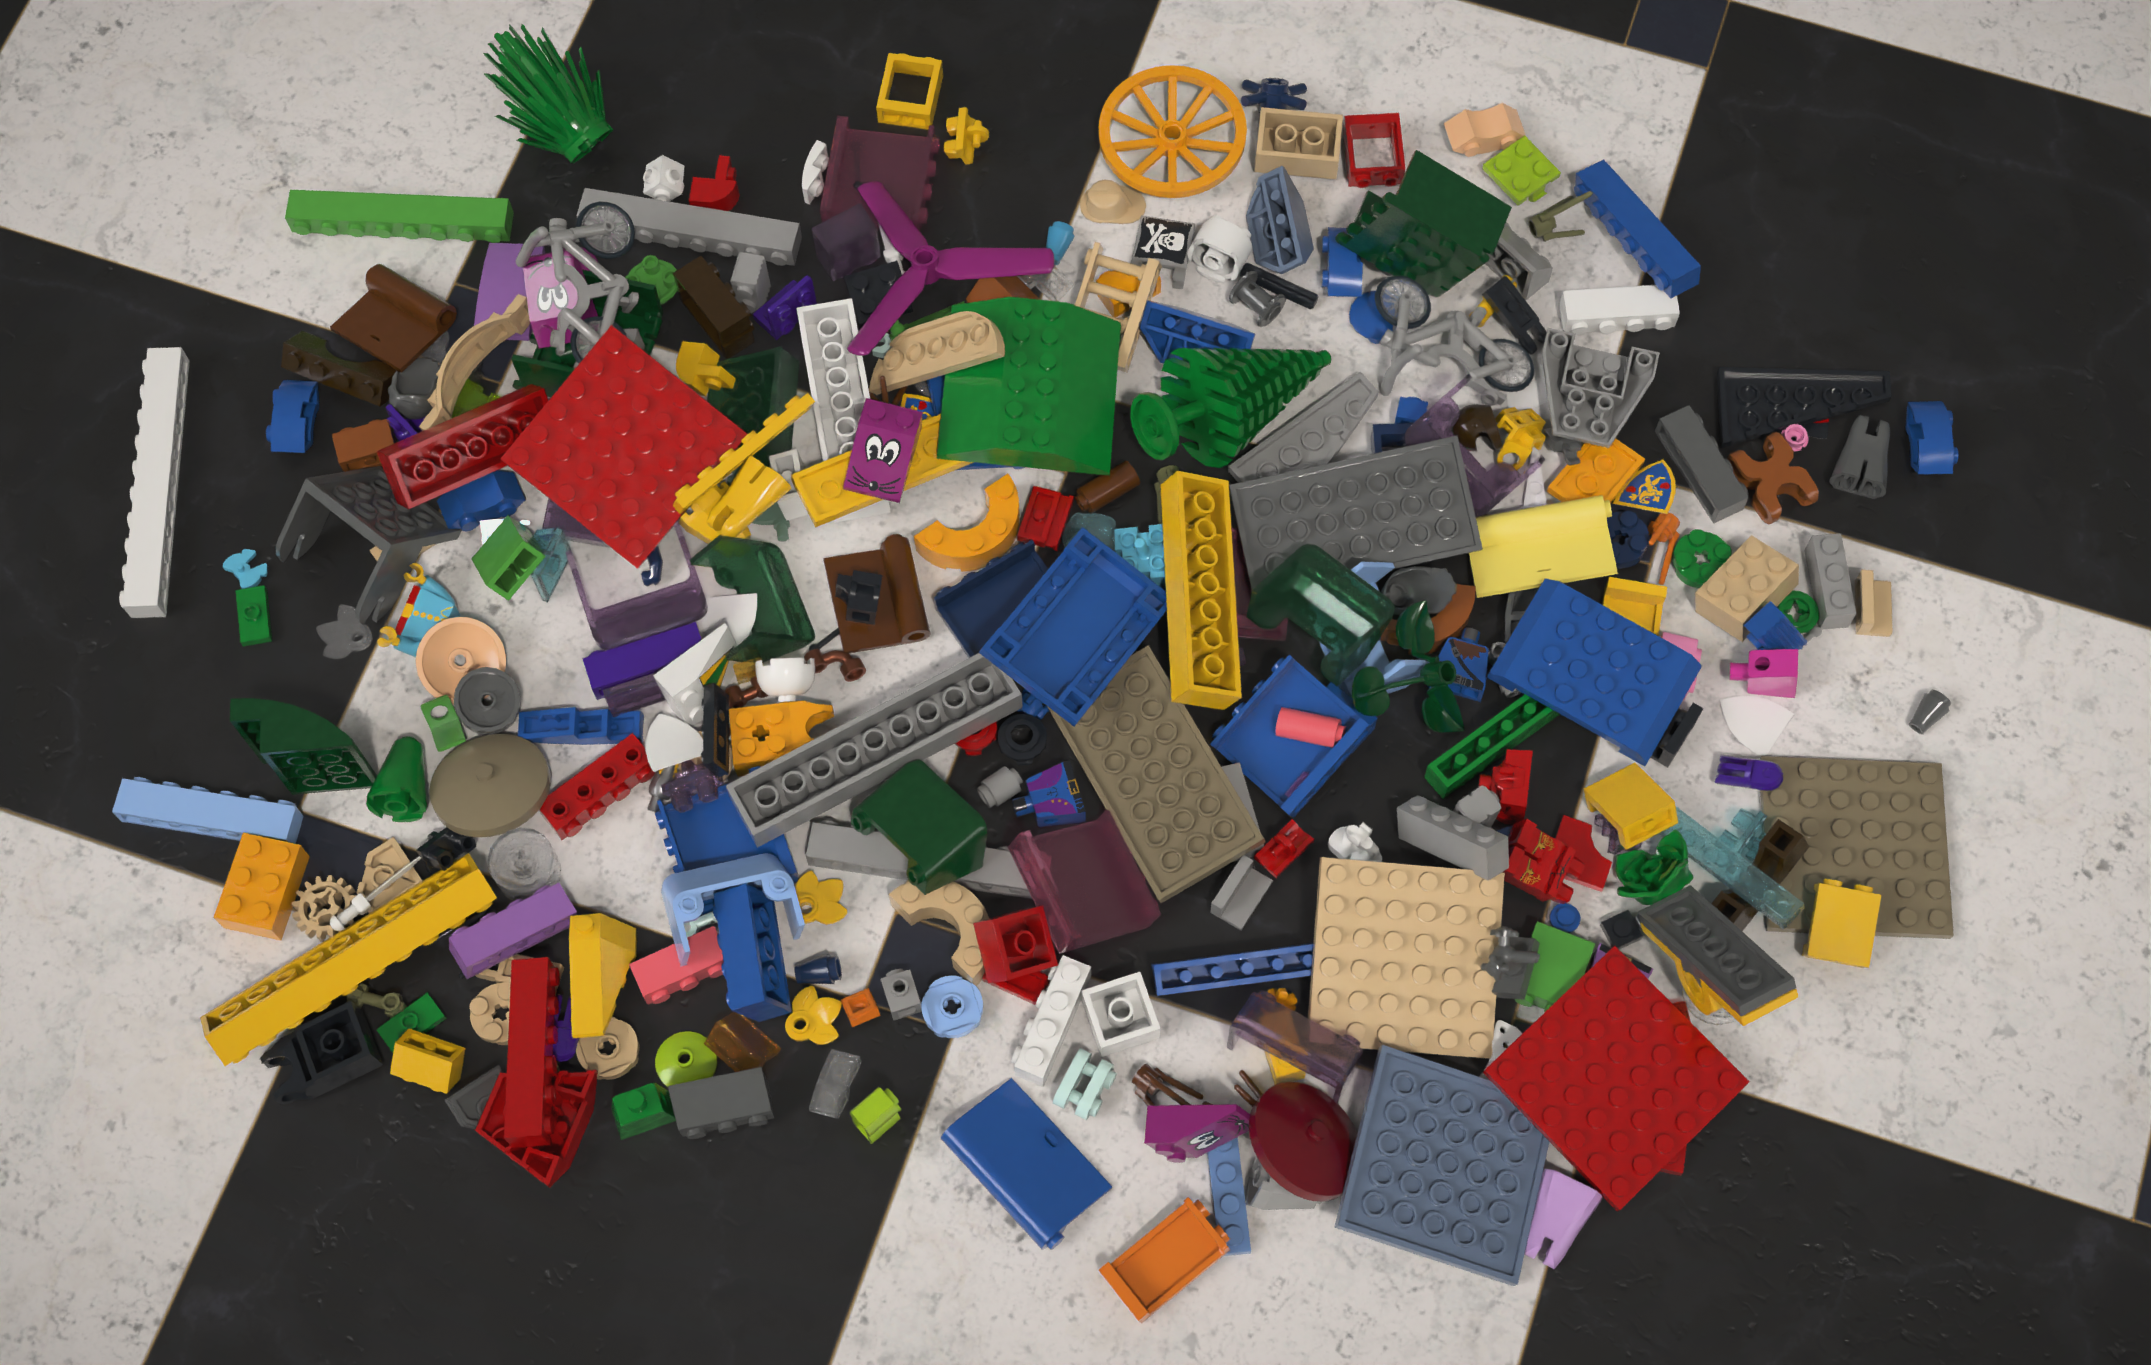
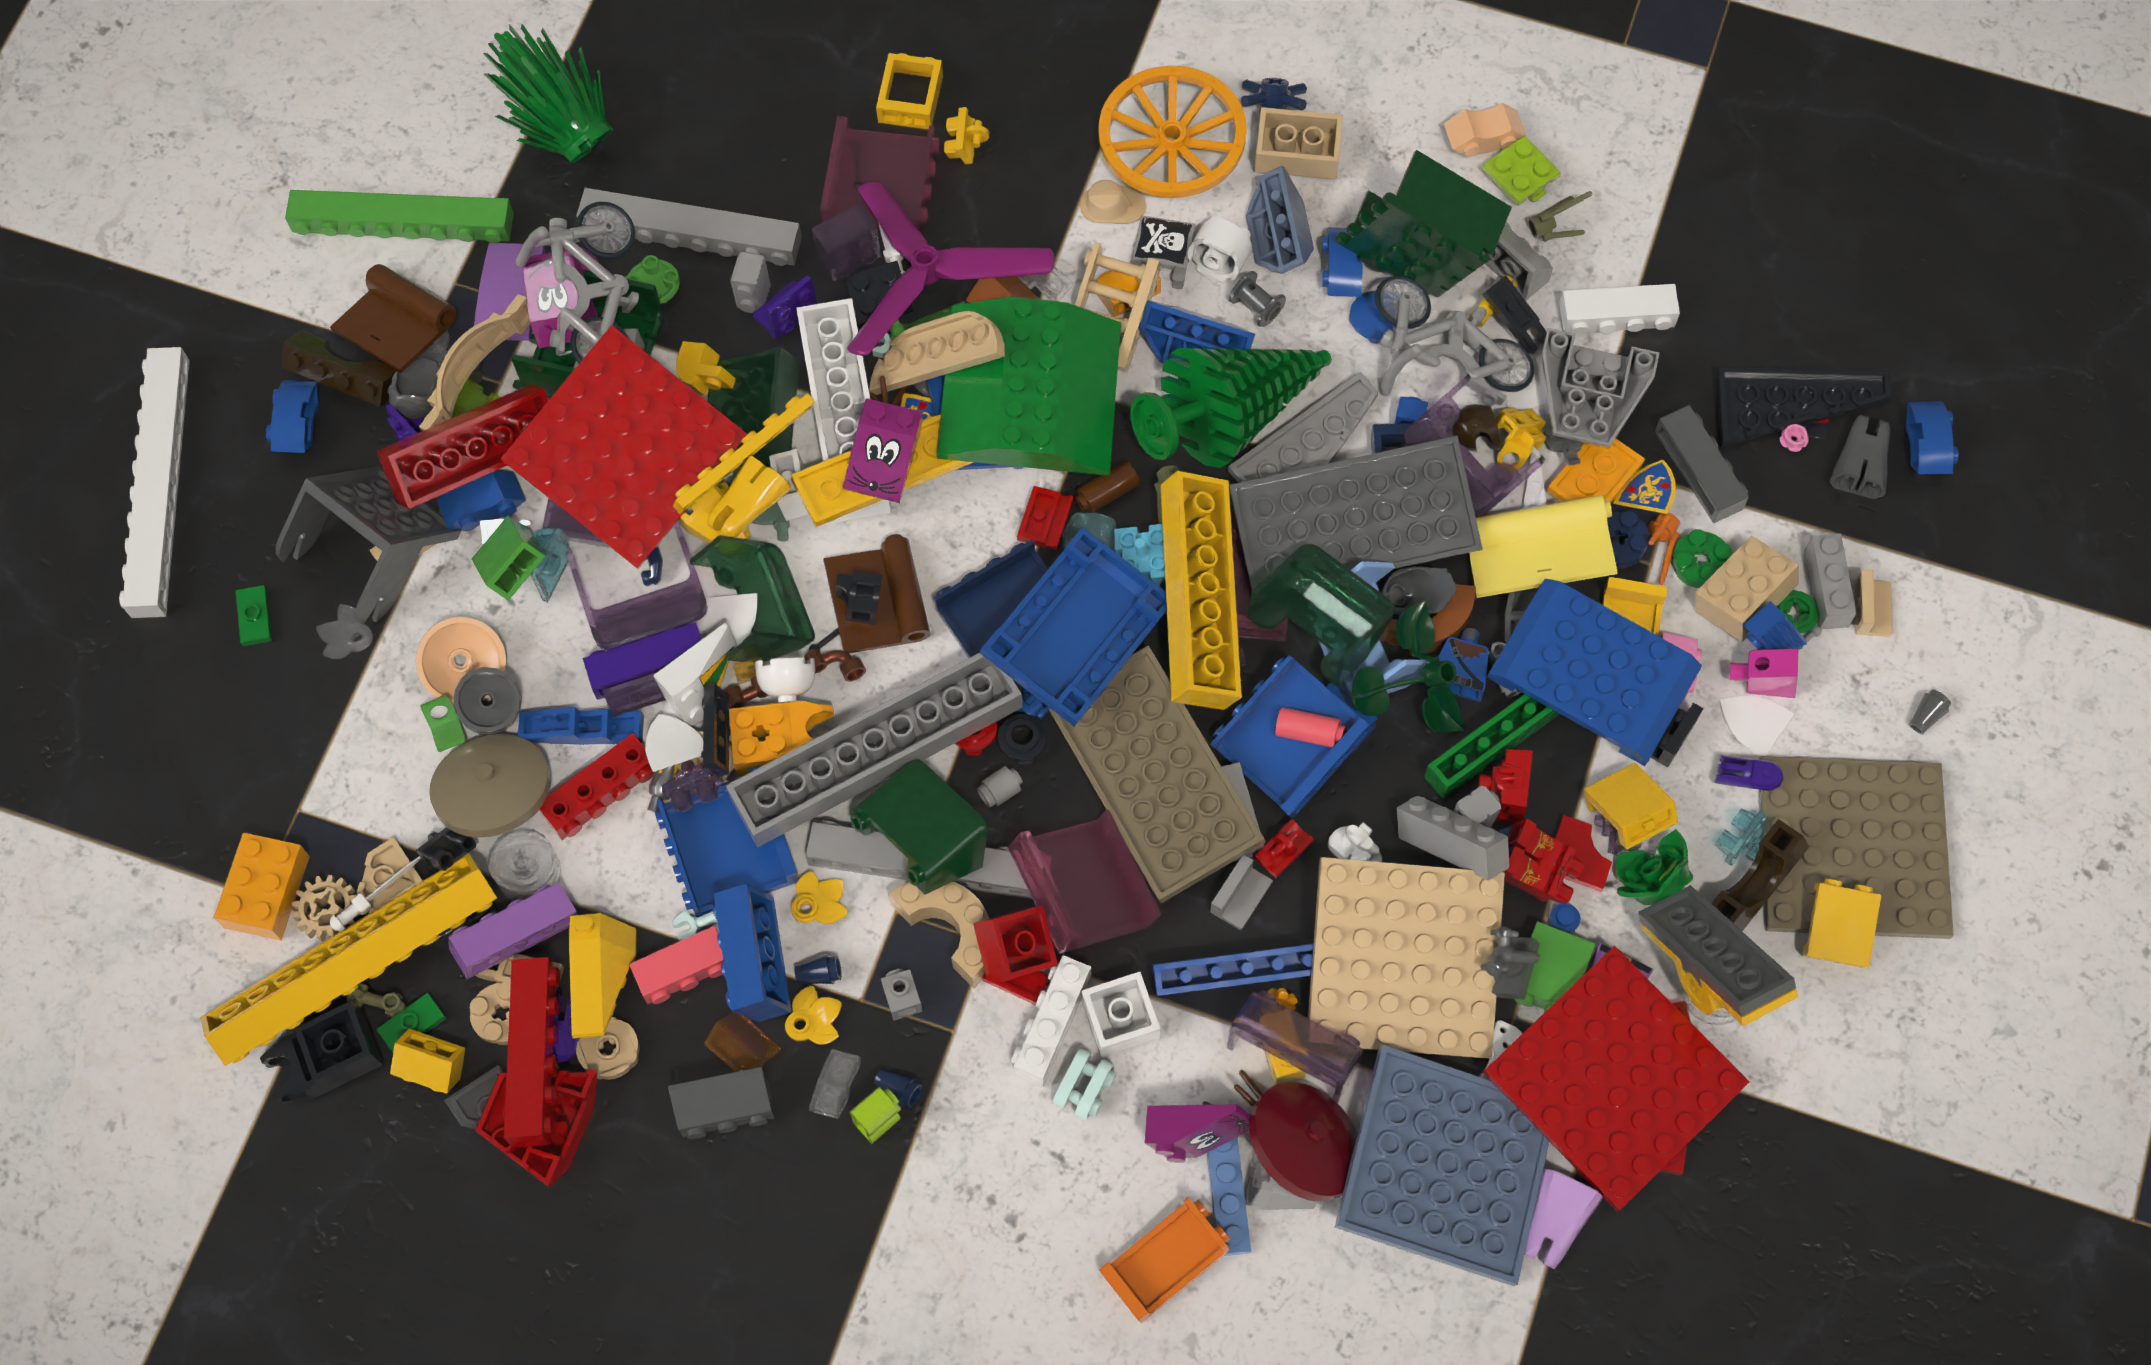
light blue brick [112,777,304,844] -> none
medium azure piece [223,549,268,589] -> none
dark green slope [230,698,377,795] -> none
dark orange brick [332,419,397,472] -> none
green cone [366,737,427,822] -> none
medium azure torso [377,563,460,657] -> none
green torso [612,1083,676,1140] -> none
white brick [643,155,685,202] -> none
lime dish [655,1031,717,1087] -> none
light blue windscreen [661,853,805,967] -> none
dark brown piece [673,256,755,360] -> none
red brick [689,155,740,211] -> none
white slope [802,140,829,205] -> none
orange tile [841,988,881,1027] -> none
light orange brick [914,474,1020,572] -> none
light blue plate [921,975,983,1038] -> none
blue door [941,1078,1112,1250] -> none
torso [1012,760,1086,827] -> none
dark azure cone [1046,221,1075,265] -> none
reddish brown plant [1131,1063,1203,1106] -> none
black axle [1240,263,1318,309] -> none
medium lavender leg [1285,771,1309,798] -> none
red window [1343,113,1405,188] -> none
blue brick [1574,159,1701,299] -> none
black plate [1600,910,1643,950] -> none
clear light blue plate [1658,807,1804,930] -> none
dark orange piece [1727,432,1819,524] -> none
none -> dark blue cone [874,1068,922,1107]

